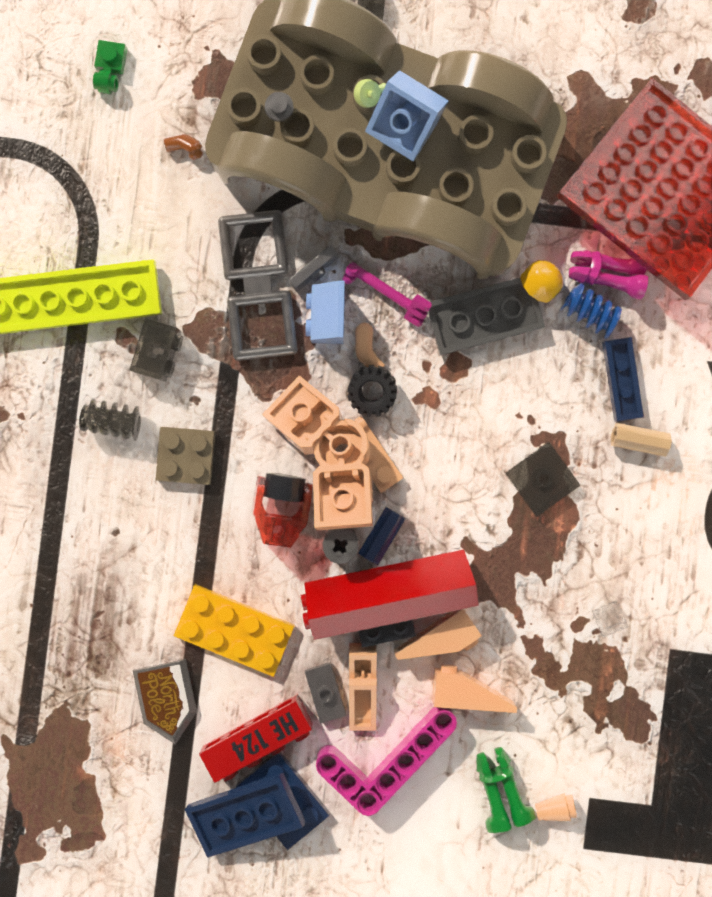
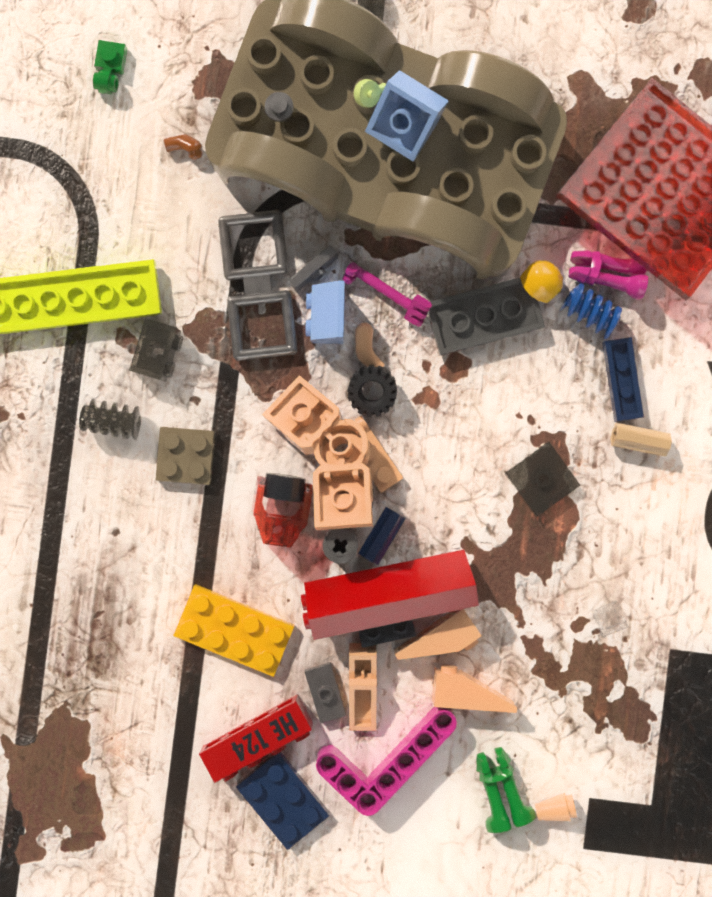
tile [133,659,197,745] -> none
dark blue plate [185,772,306,858] -> none

